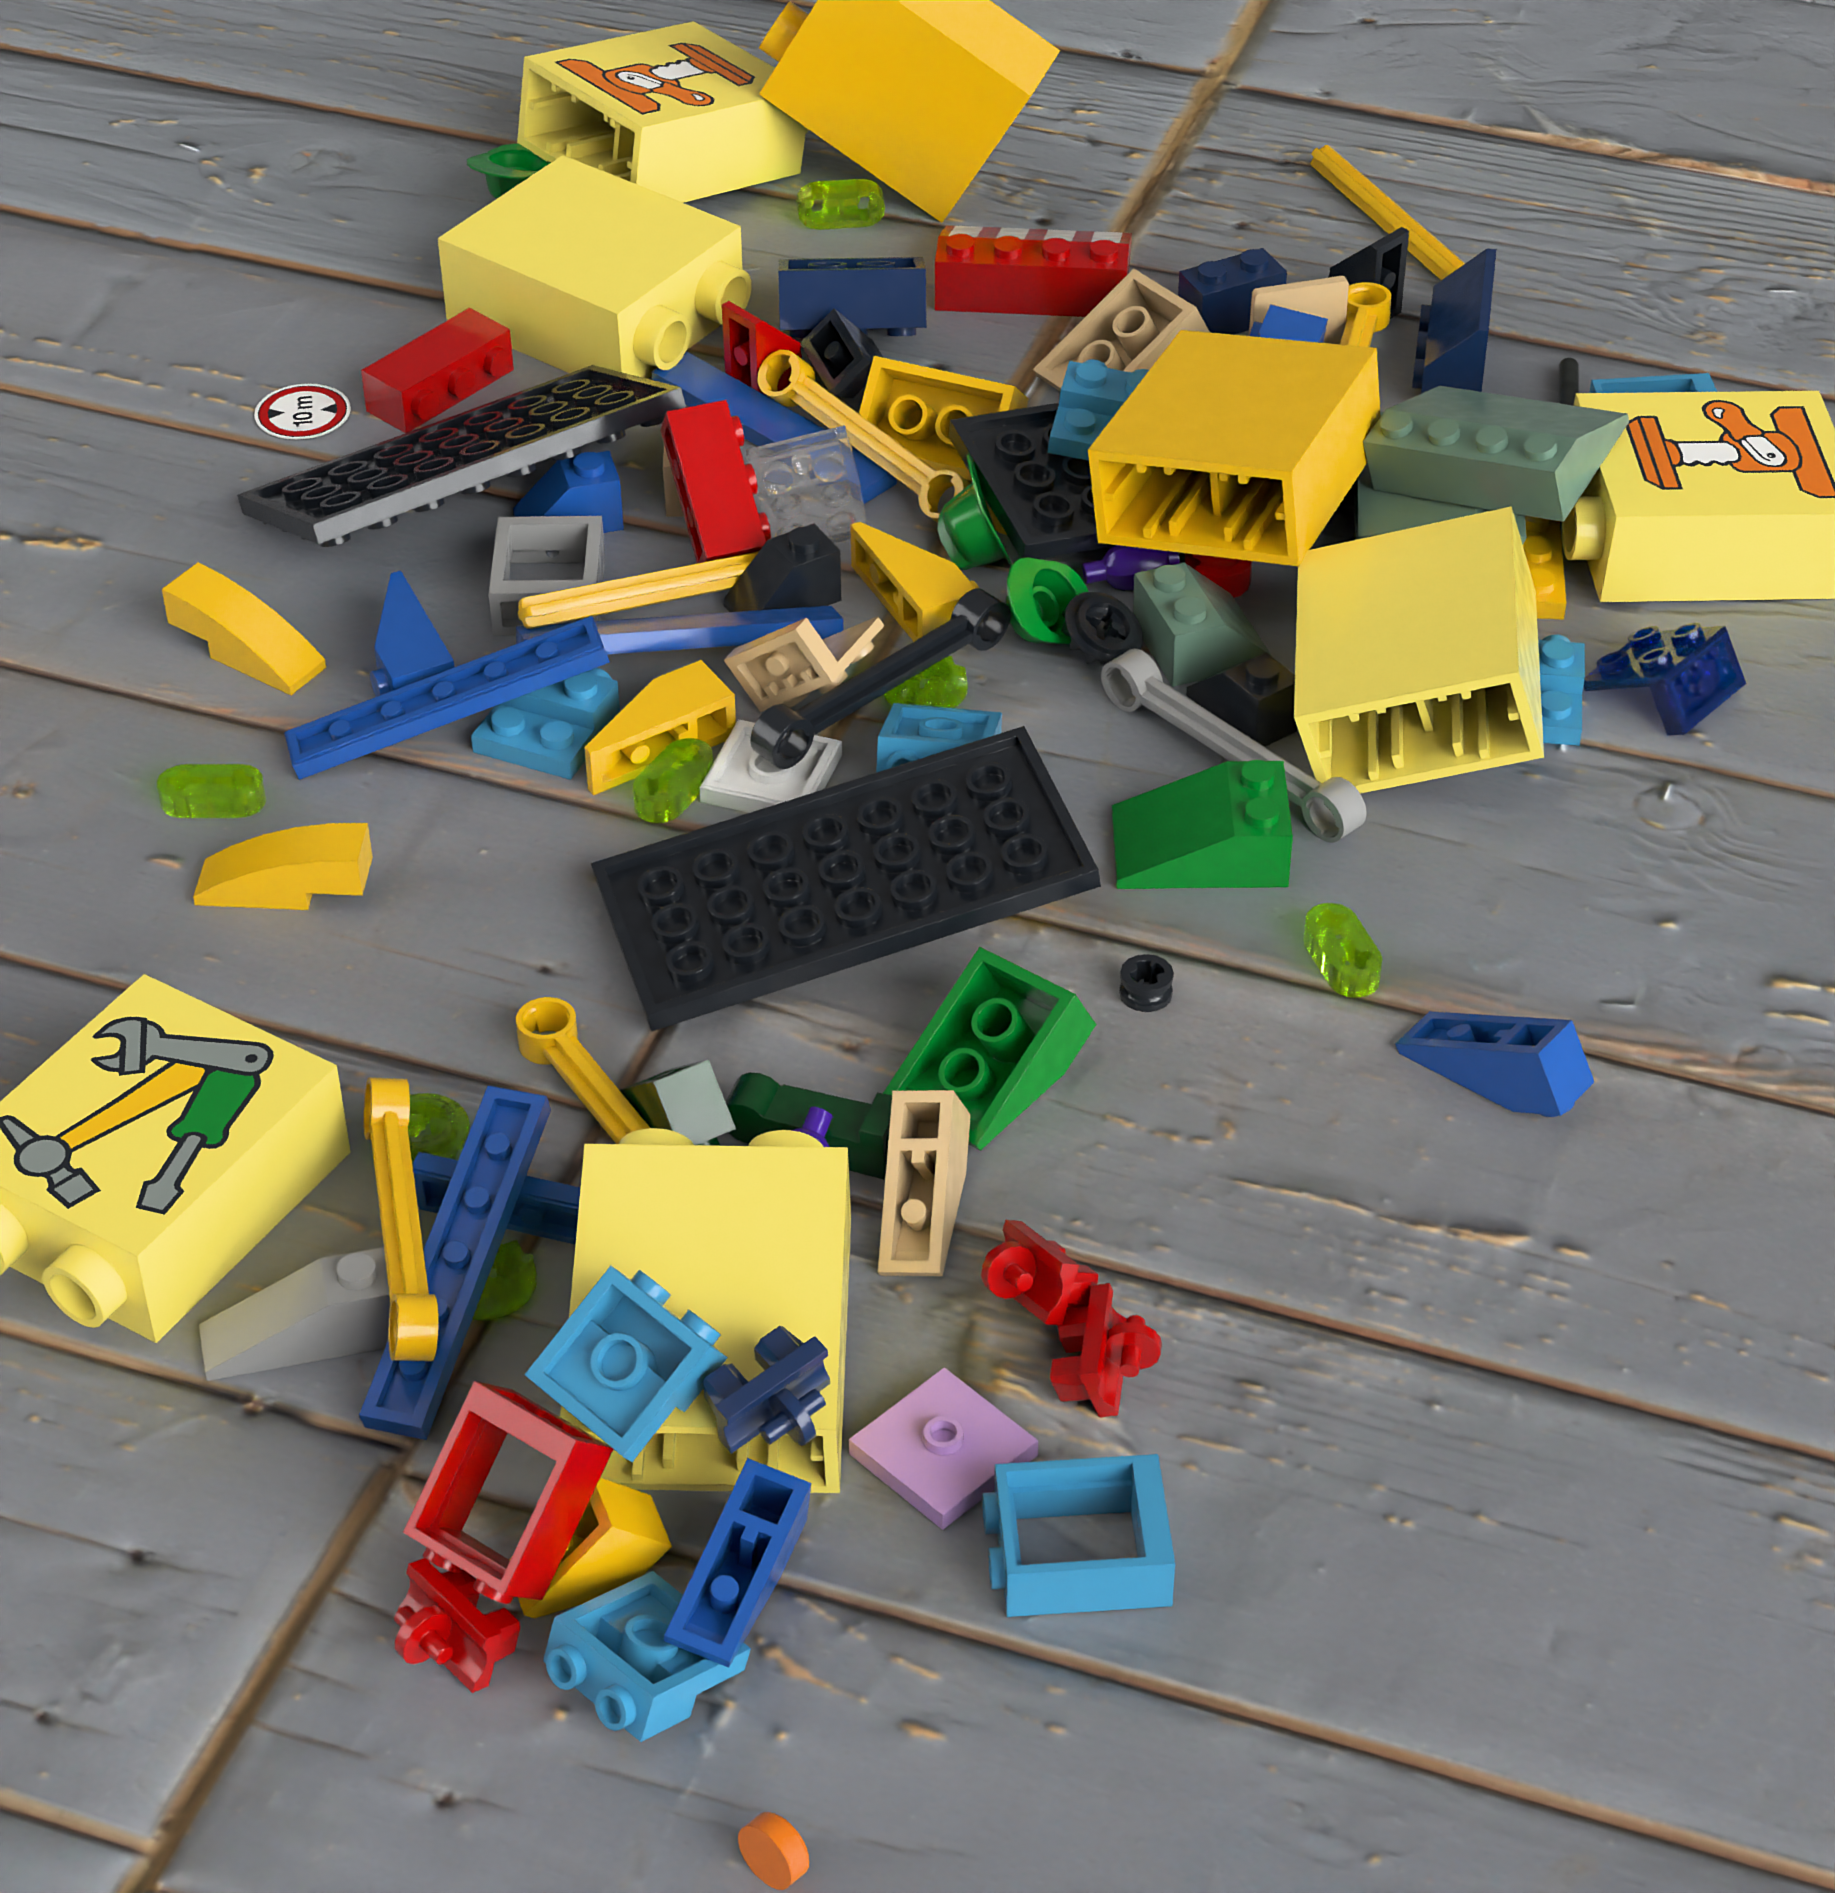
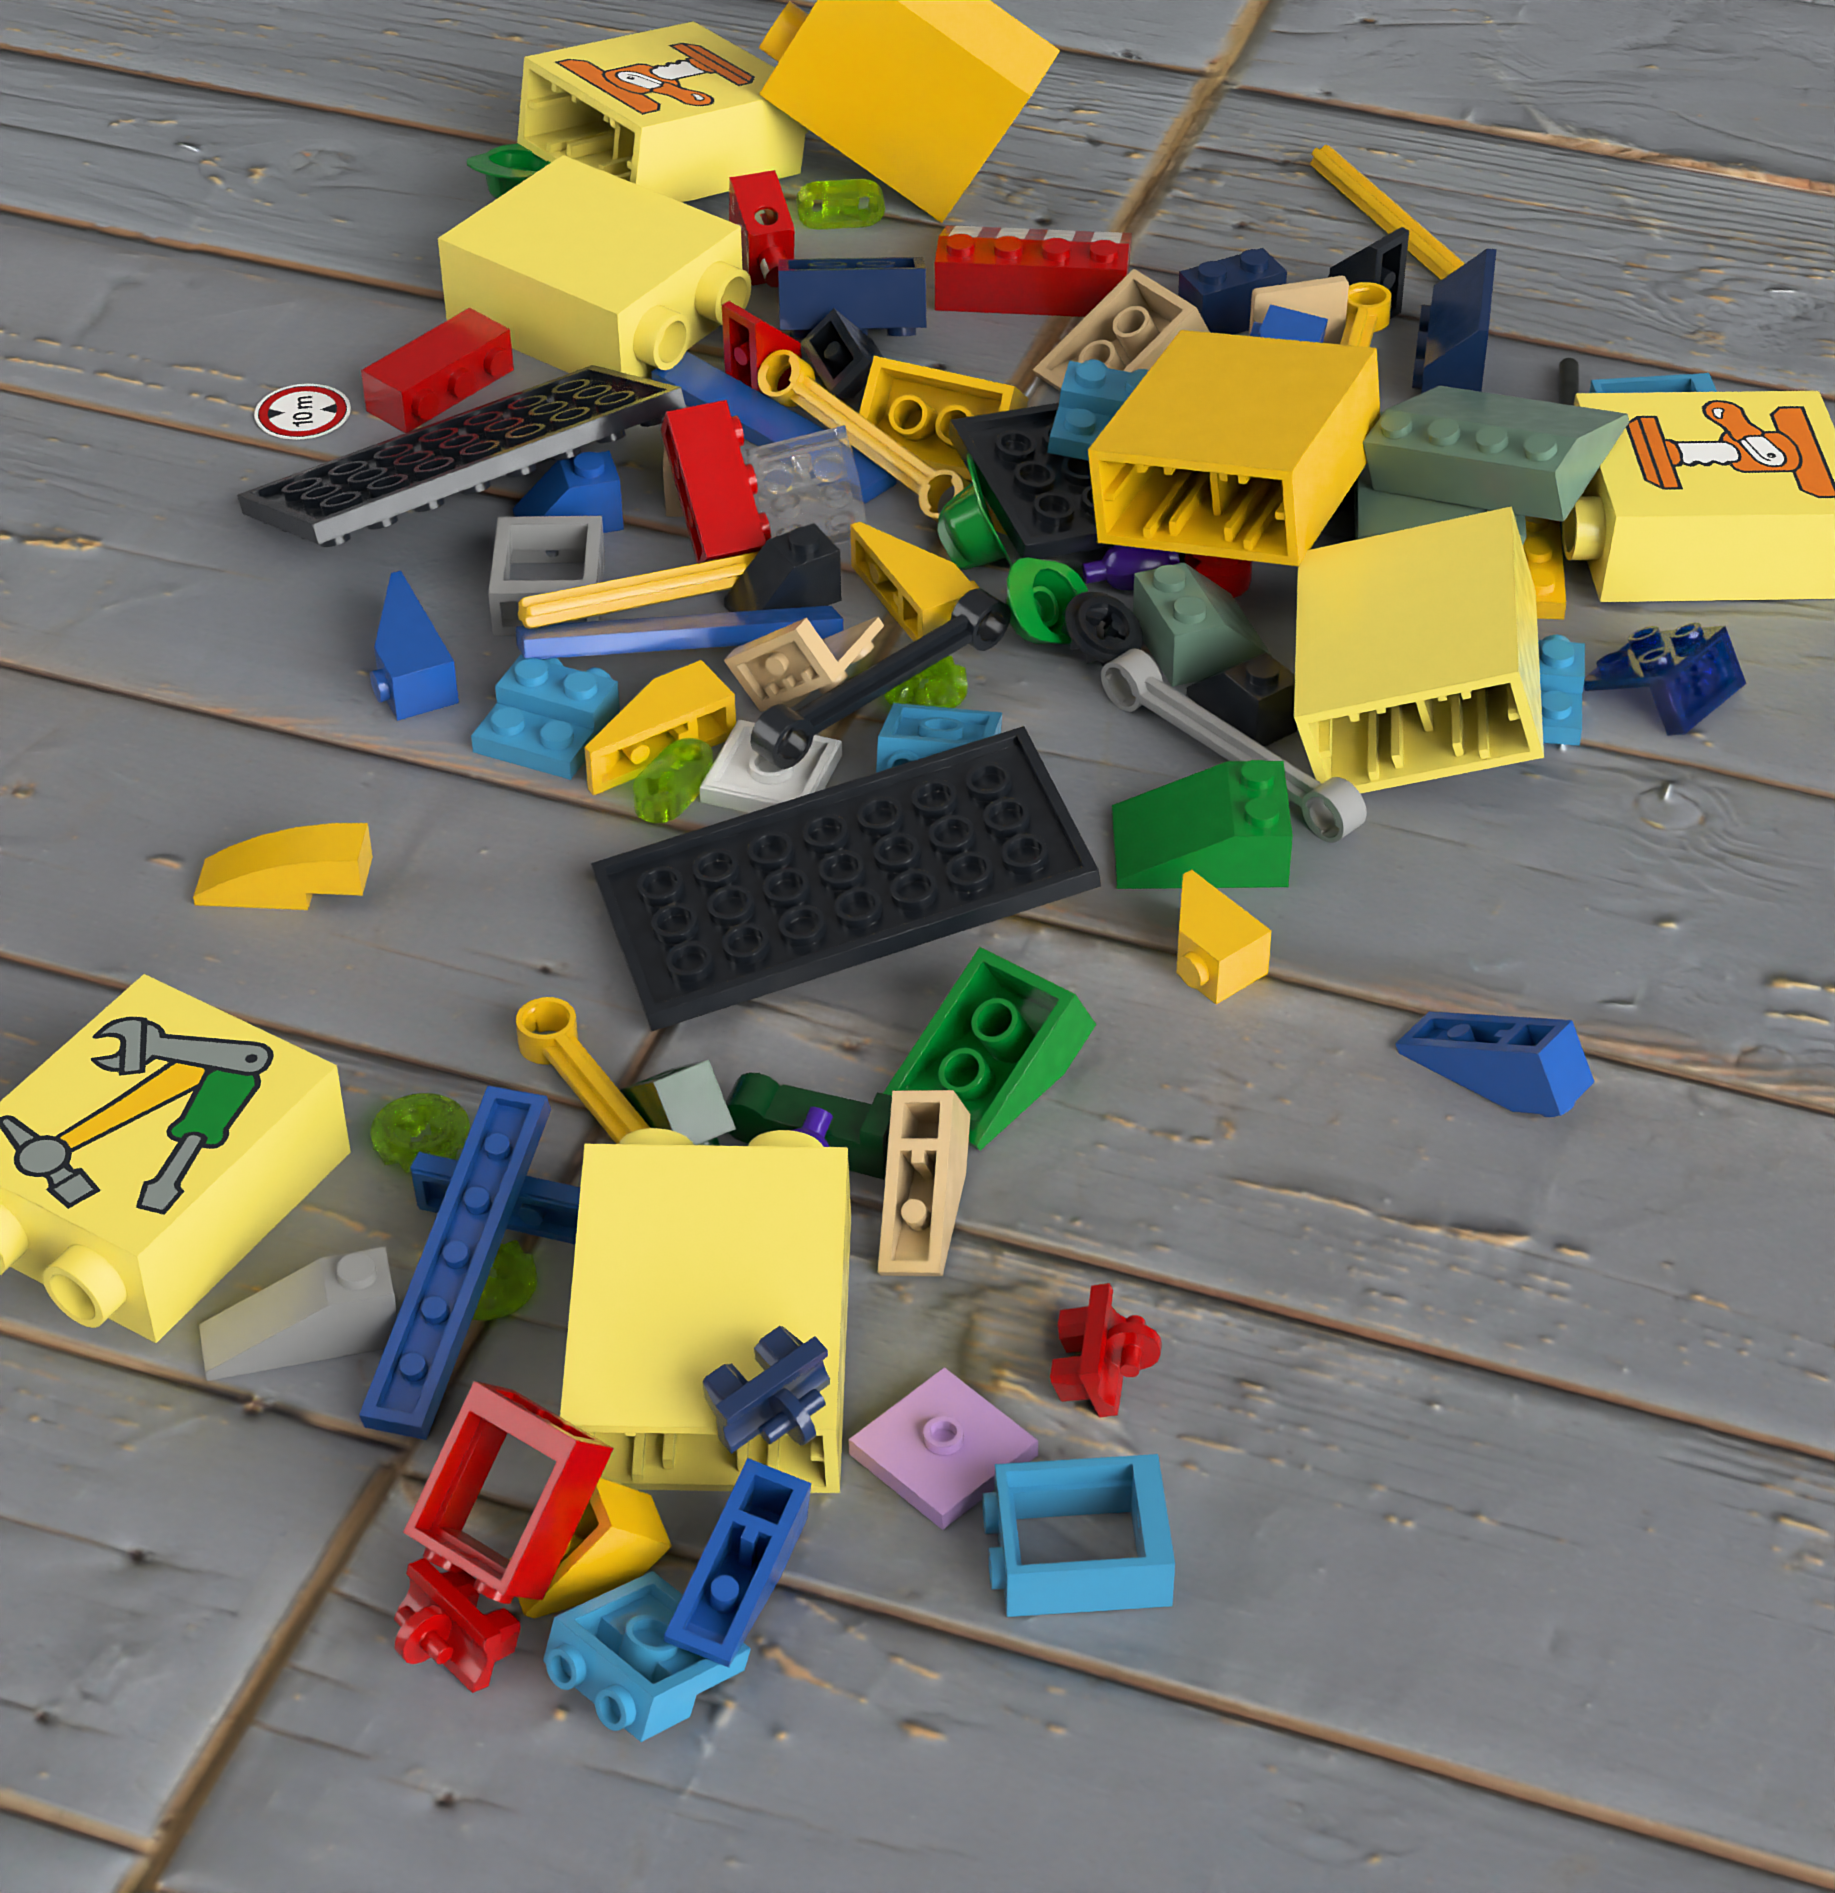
clear neon green beam [157,764,266,818] -> none
yellow slope [162,562,327,695] -> none
blue tile [284,616,610,780] -> none
yellow piece [363,1077,438,1361] -> none
dark azure plate [524,1266,728,1462] -> none
orange tile [738,1812,809,1890] -> none
red hips [981,1220,1098,1325] -> none
black bush [1119,954,1174,1012] -> none
clear neon green beam [1303,903,1383,998] -> none
none -> red torso [729,170,795,287]
none -> yellow slope [1176,869,1272,1004]

